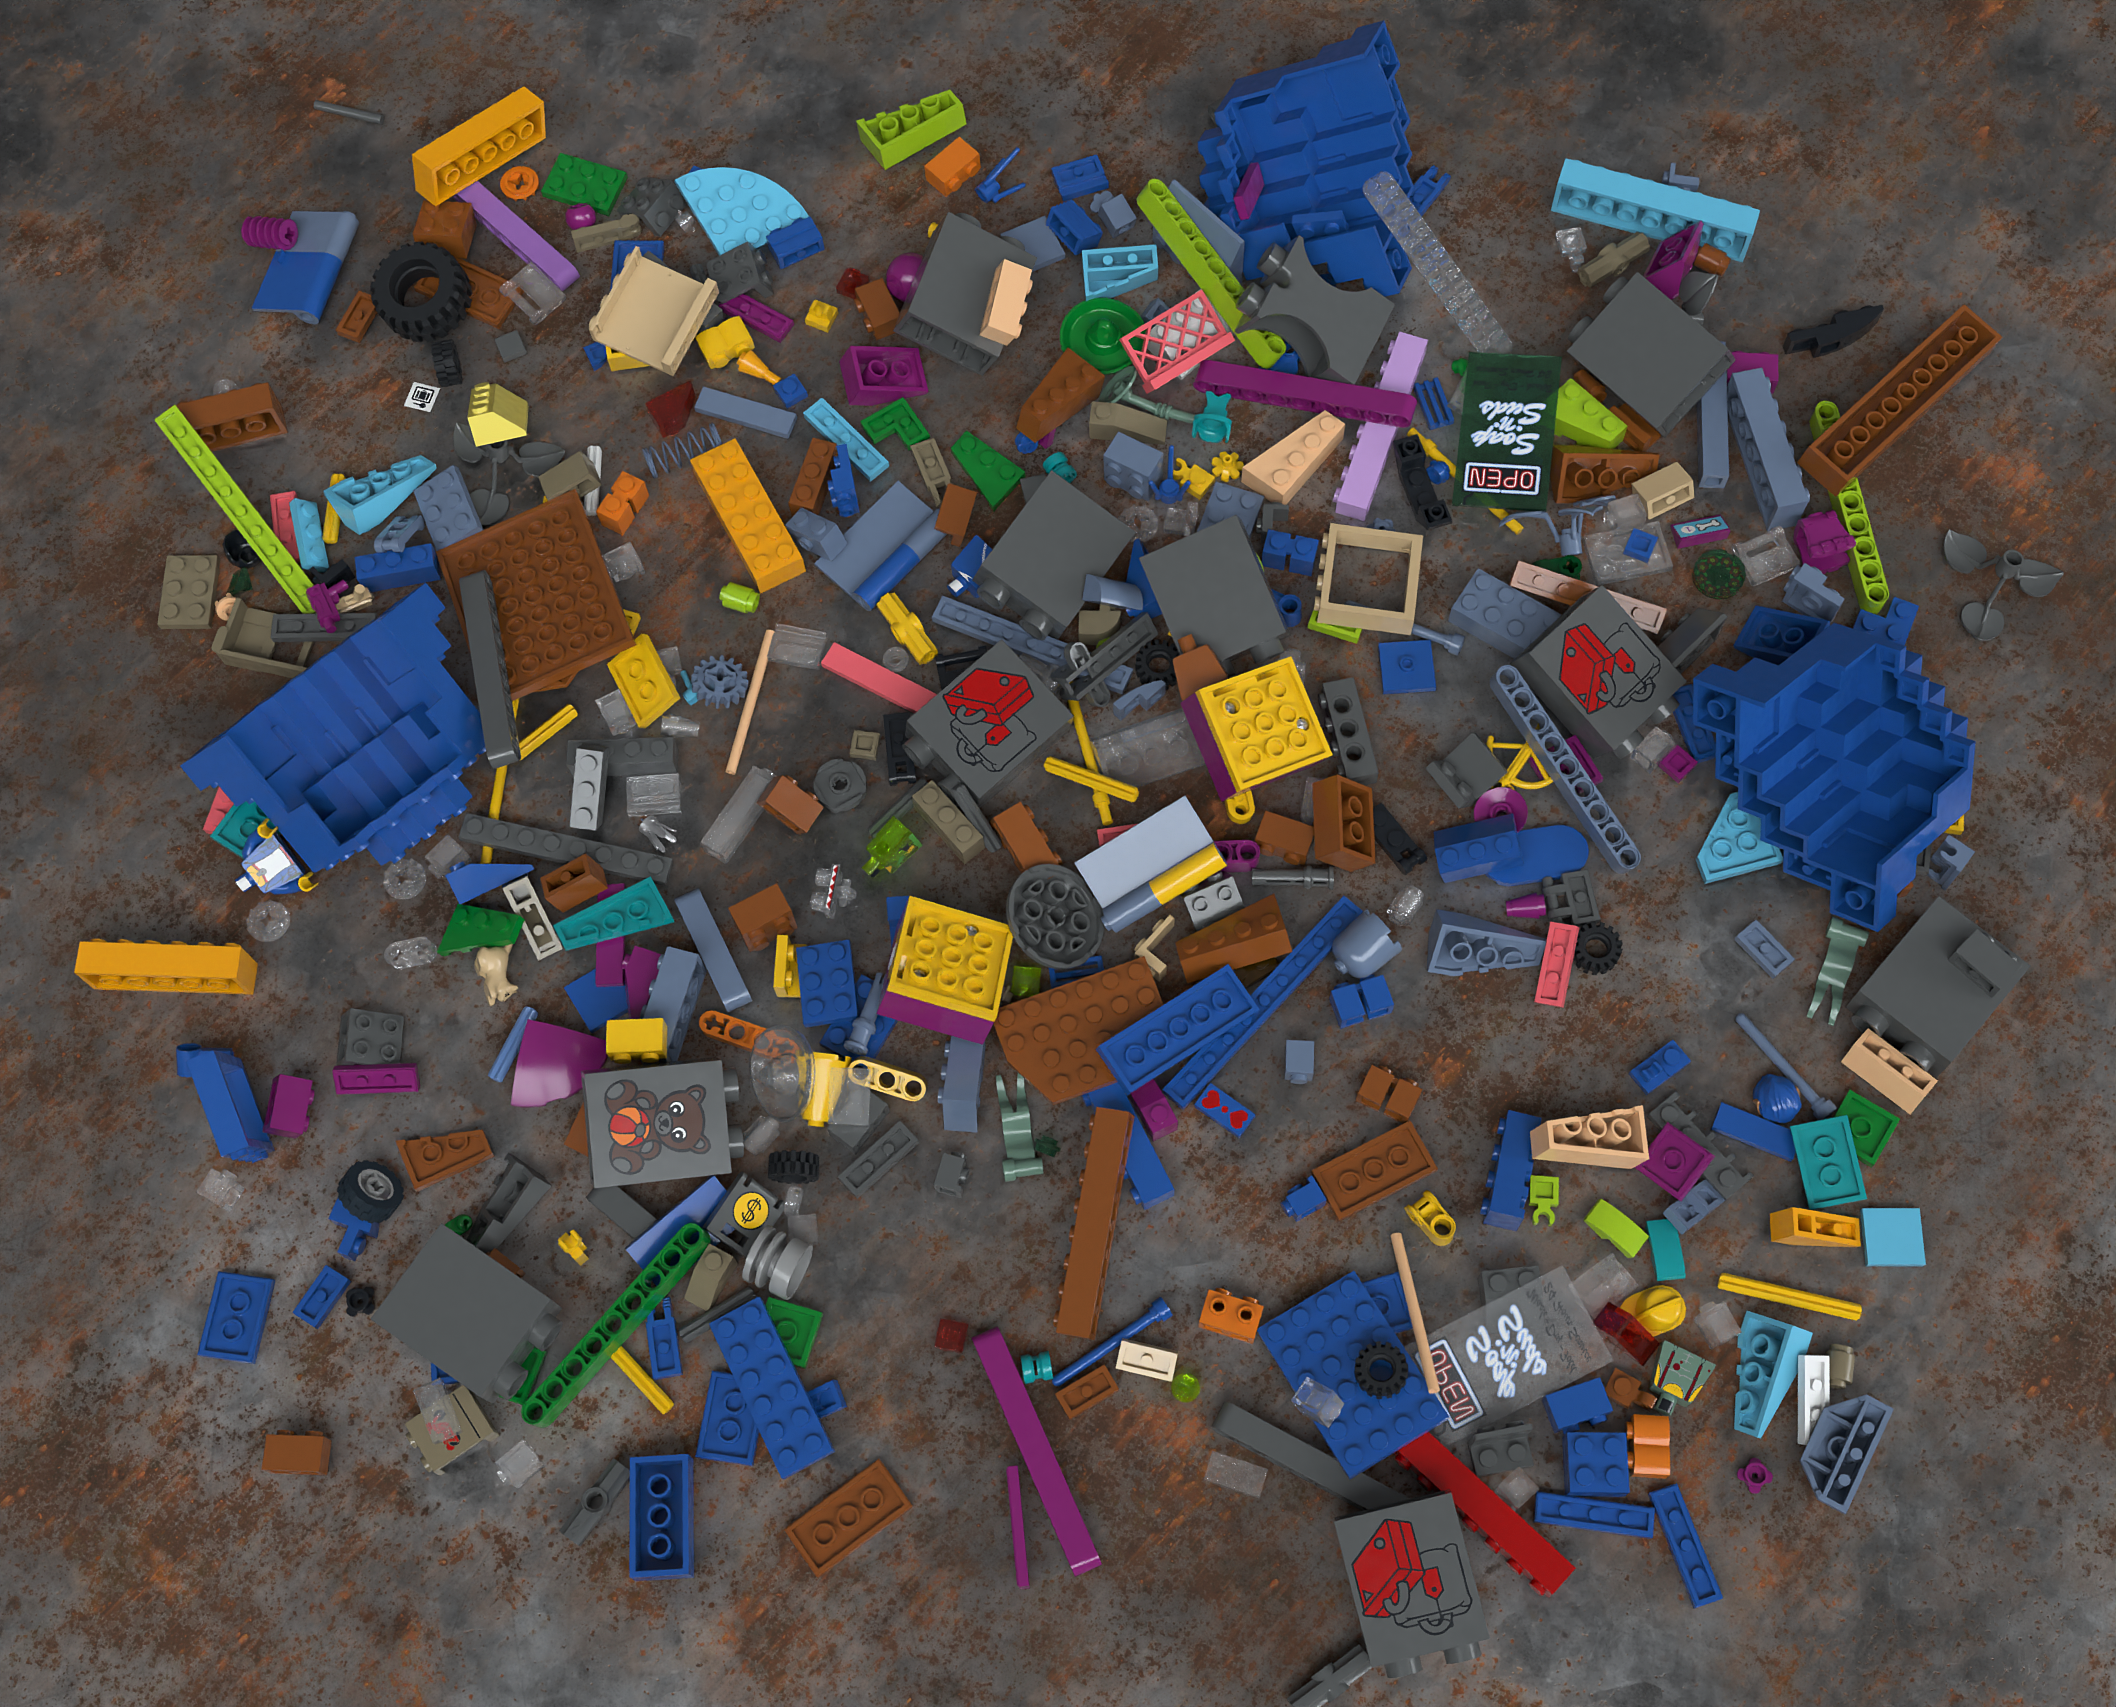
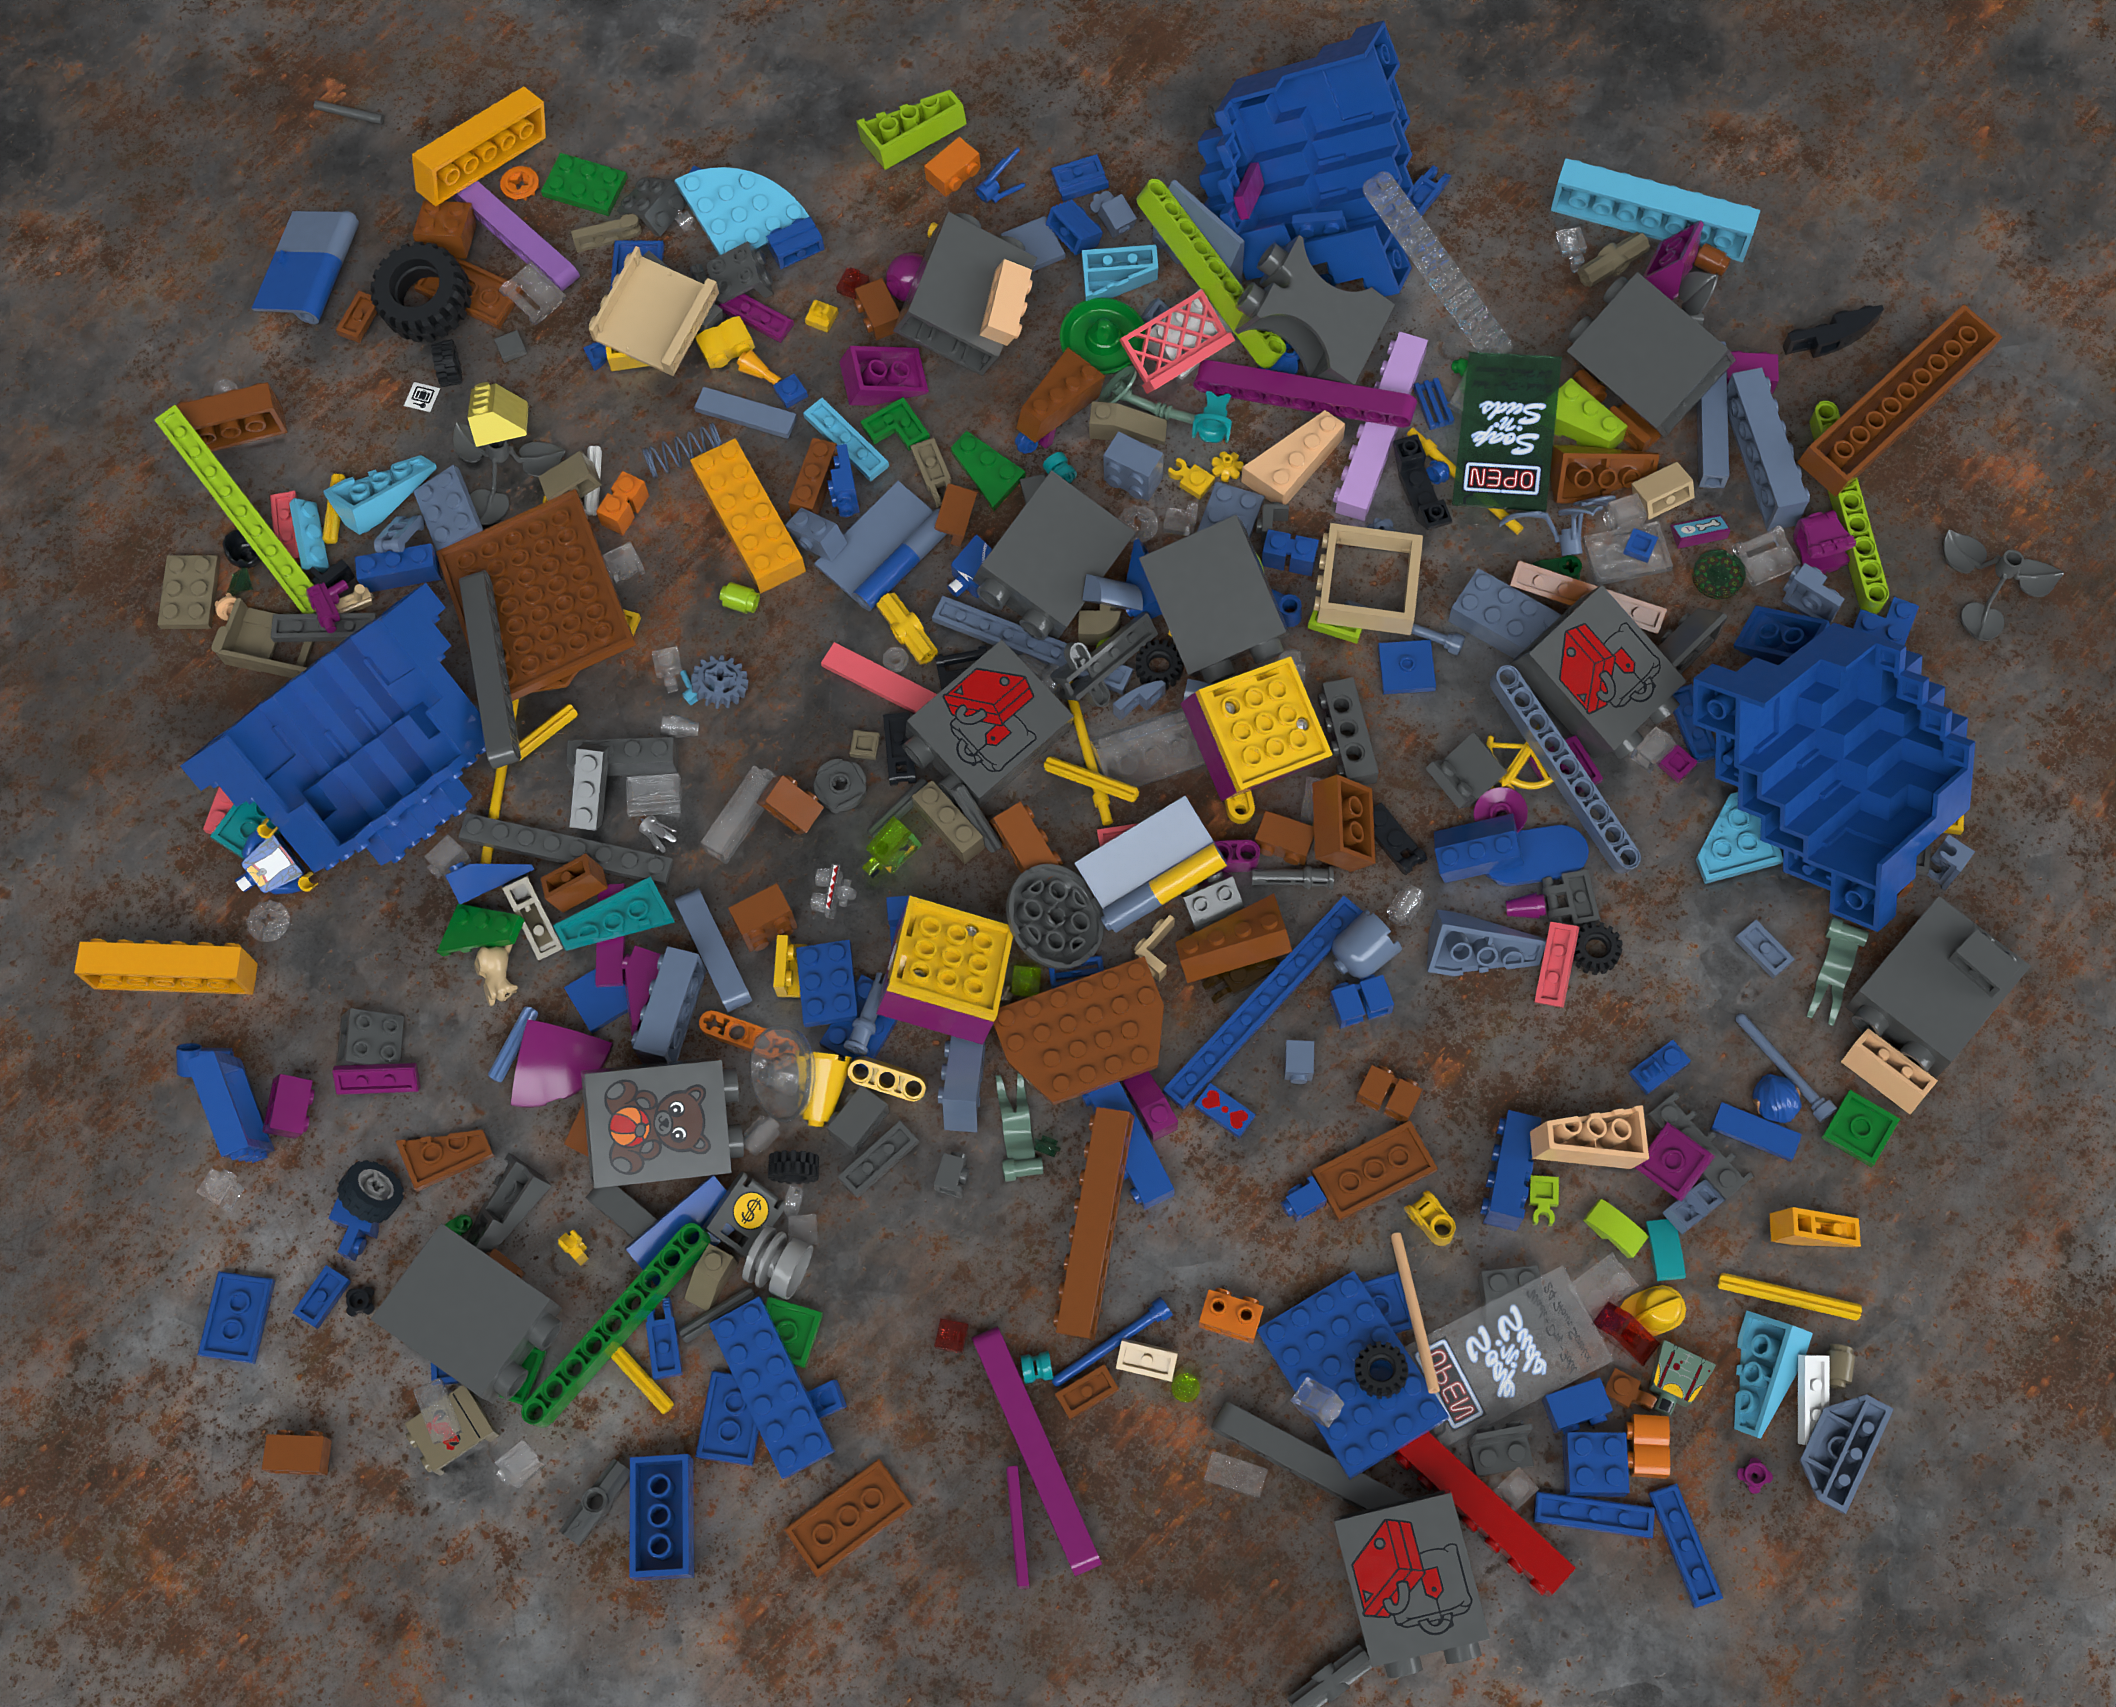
magenta piece [241,216,298,250] -> none
clear gear [383,858,426,900] -> none
clear beam [384,937,437,969] -> none
magenta piece [565,203,596,230] -> none
clear brick [595,689,637,736] -> none
yellow brick [606,1018,667,1064] -> none
yellow plate [607,634,680,729] -> none
clear red slope [645,381,696,438] -> none
light nougat piece [725,630,776,775] -> none
clear plate [767,623,828,670] -> none
clear plate [827,1067,871,1126] -> none
blue plate [1096,964,1260,1096] -> none
blue plant [1148,445,1191,504] -> none
dark orange torso [1172,634,1230,701] -> none
sand blue bracket [1661,162,1699,192] -> none
clear brick [1694,1301,1742,1350] -> none
teal plate [1789,1115,1867,1210] -> none
medium azure tile [1860,1208,1926,1267] -> none

